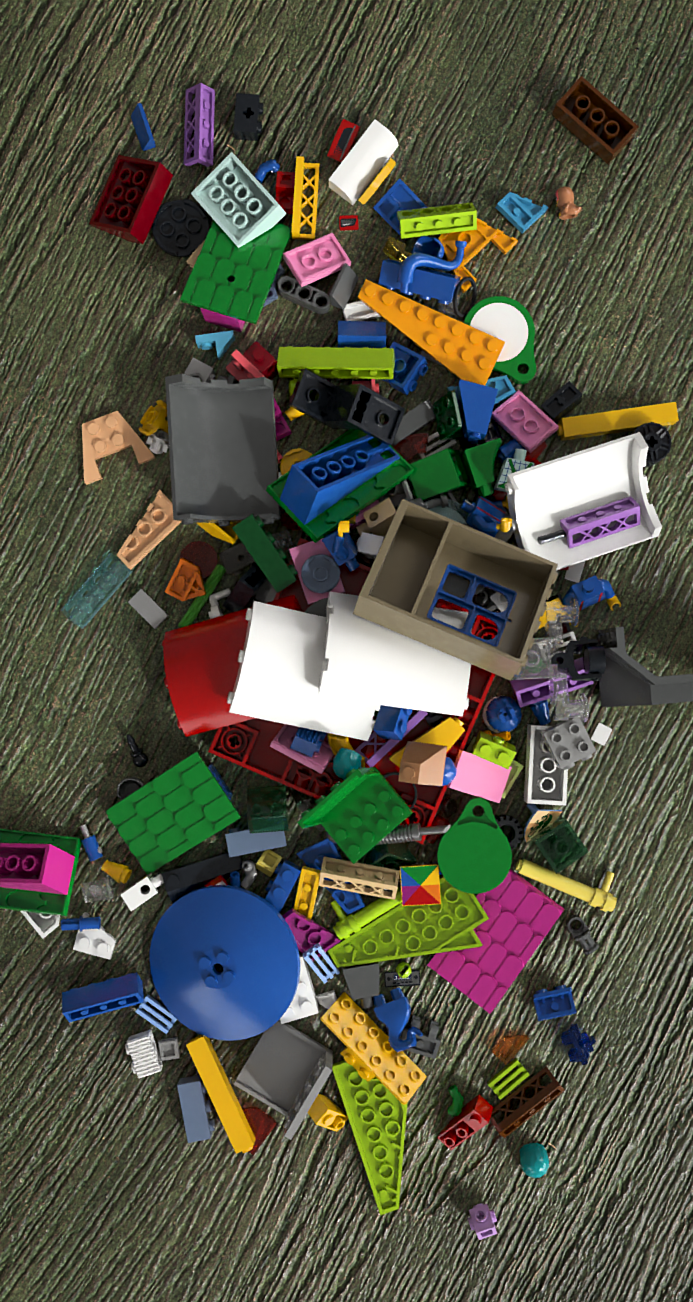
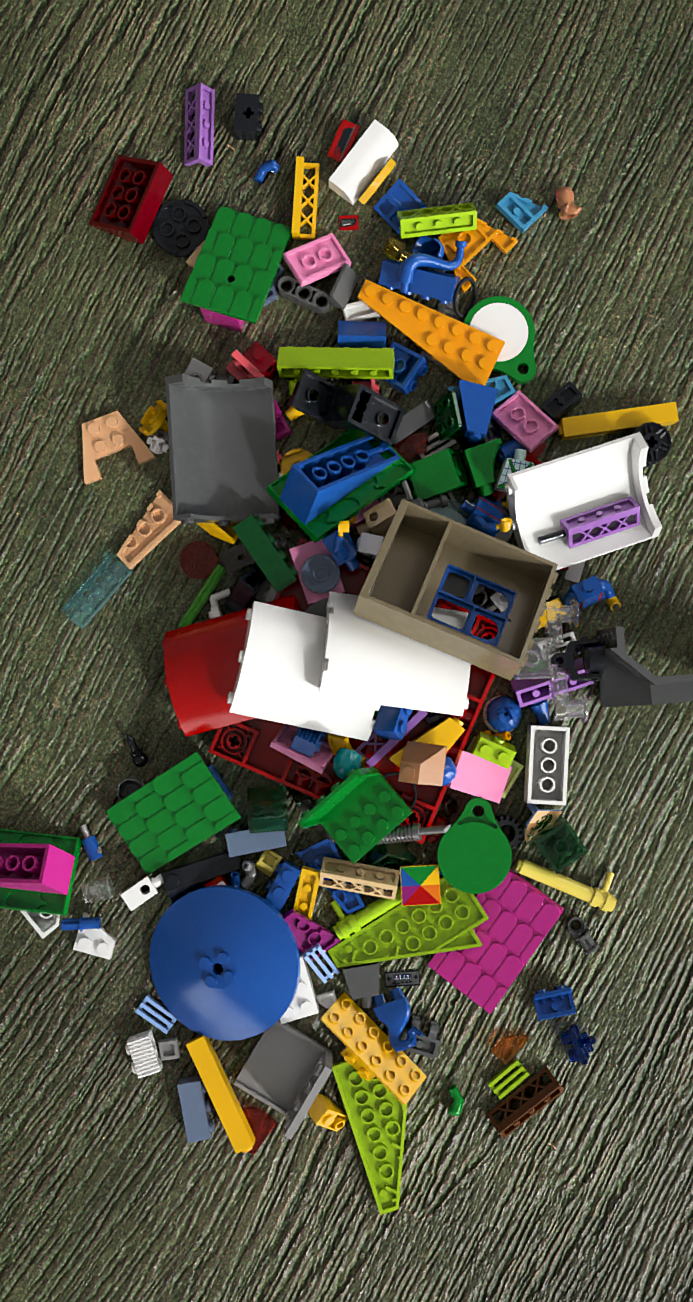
blue brick [62,972,144,1022] -> none
yellow cone [101,860,132,884] -> none
light grey tile [128,589,169,629] -> none
blue slope [131,103,156,151] -> none
orange slope [165,558,206,602] -> none
light aqua slope [191,152,286,248] -> none
medium azure slope [195,330,235,360] -> none
red slope [275,171,295,214] -> none
lime hinge [396,962,411,978] -> none
red slope [437,1094,494,1150] -> none
lavender brick [468,1204,497,1240] -> none
teal hair [520,1142,549,1178] -> none
light grey brick [540,715,596,770] -> none
reddish brown brick [552,76,639,165] -> none
white sticker [591,723,612,746] -> none

